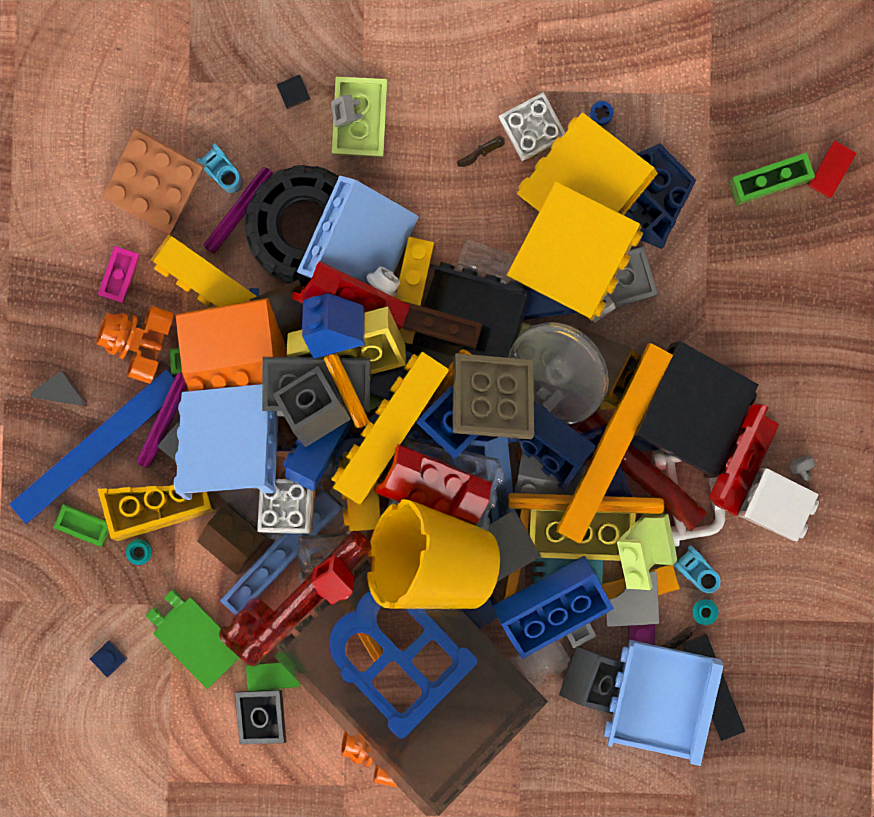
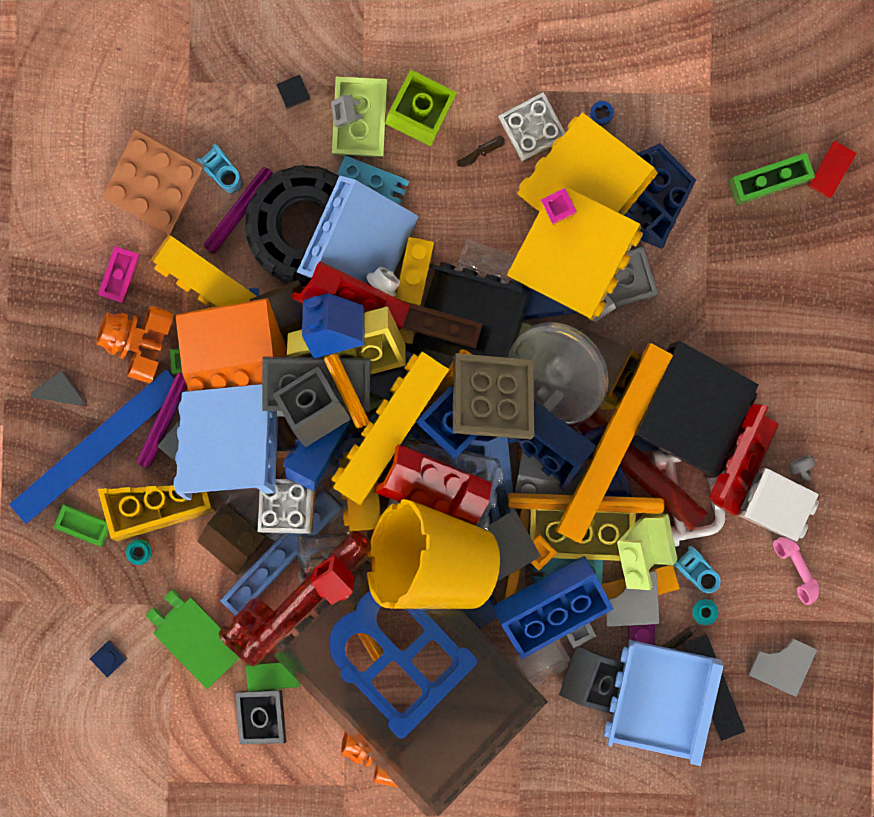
none -> medium azure hinge [337,155,410,205]
none -> lime brick [385,69,457,147]
none -> light orange tile [531,533,557,571]
none -> dark pink plate [541,188,577,225]
none -> light grey tile [748,638,817,697]
none -> bright pink bar [773,537,819,605]

